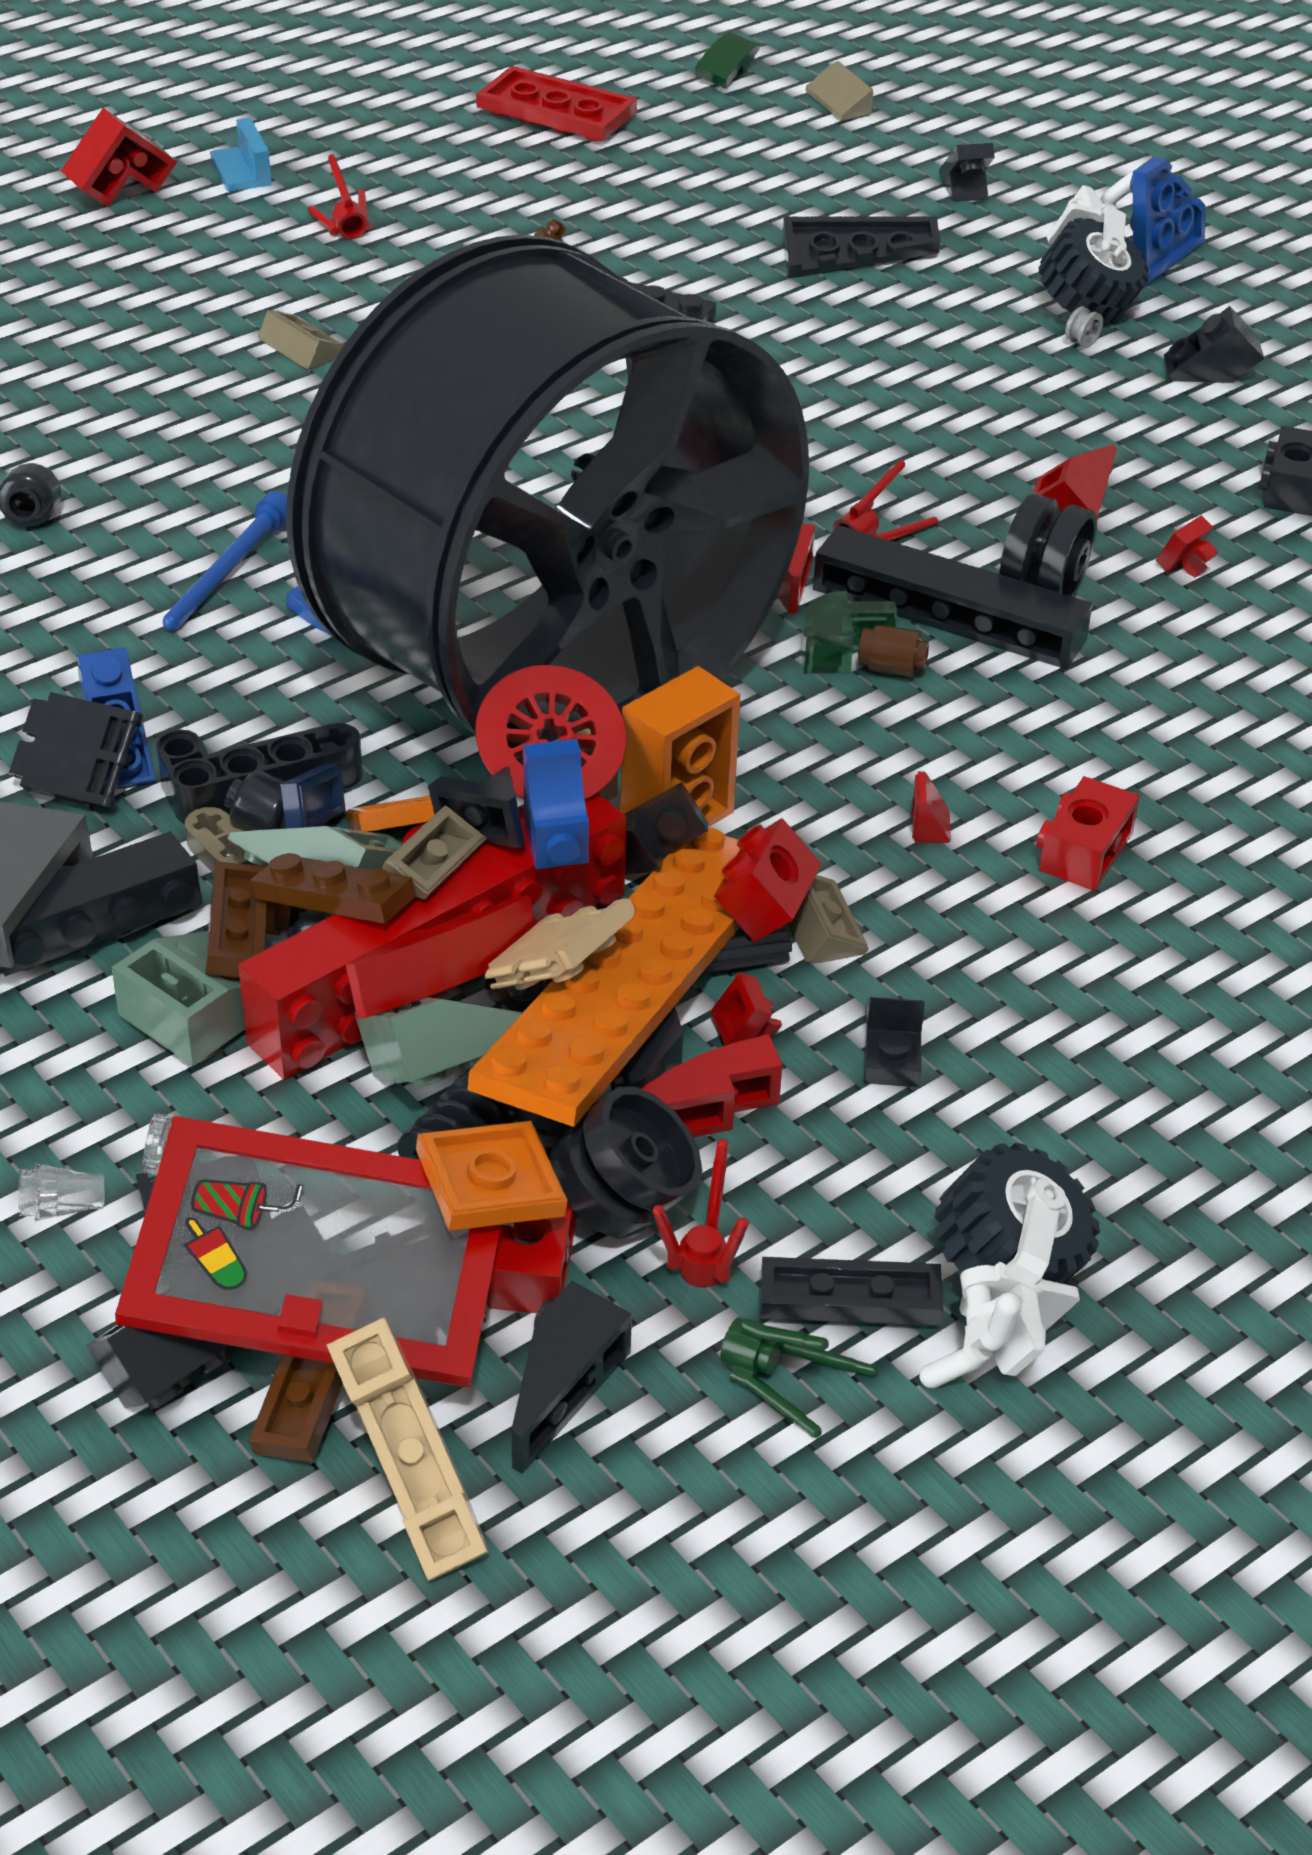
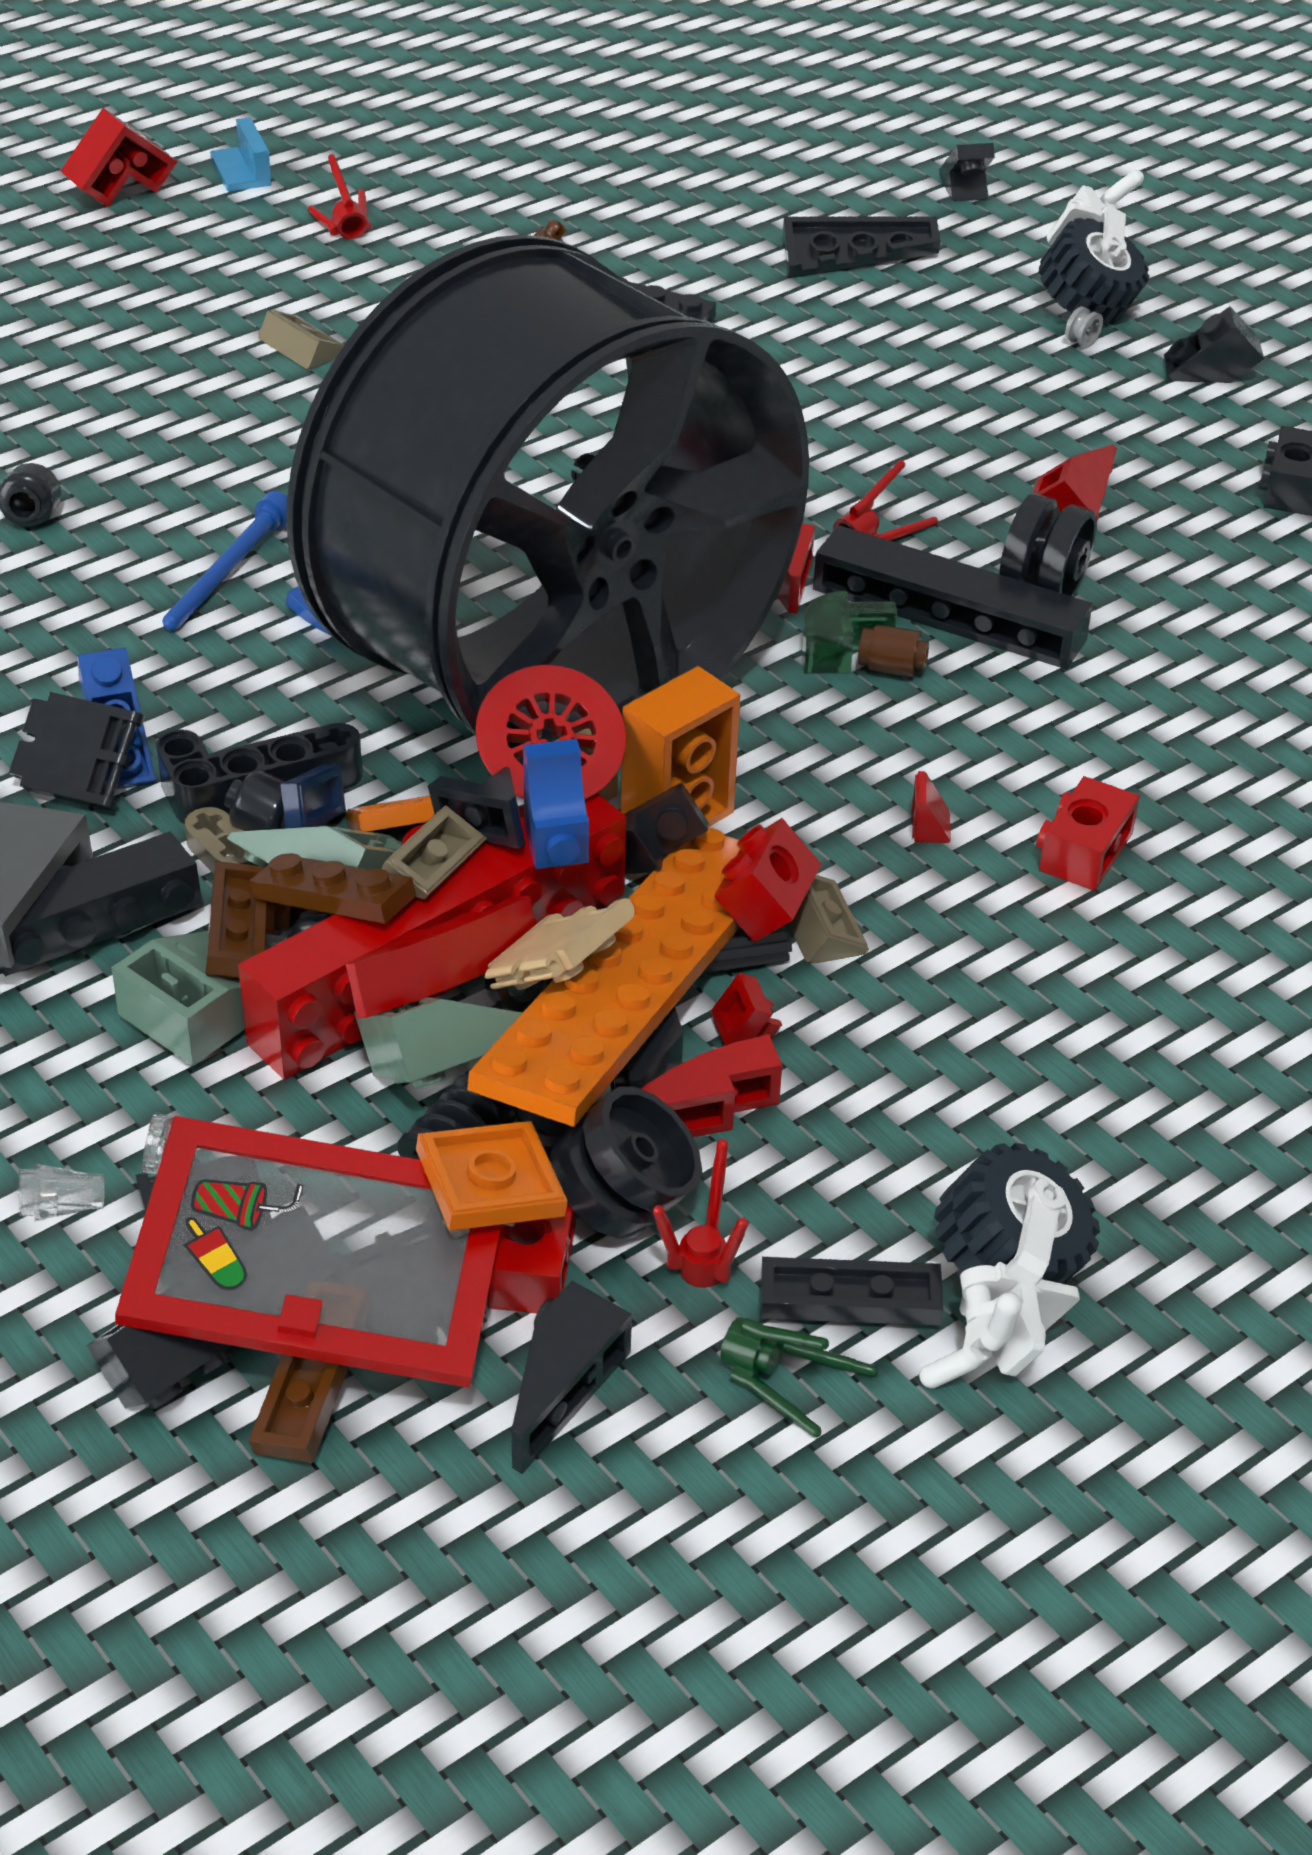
tan slope [327,1317,489,1581] -> none
red plate [476,66,637,141] -> none
dark green slope [695,32,760,89] -> none
dark tan slope [805,61,873,121] -> none
black slope [864,997,925,1087] -> none
blue plate [1130,157,1206,286] -> none
red tile [1156,515,1218,578] -> none

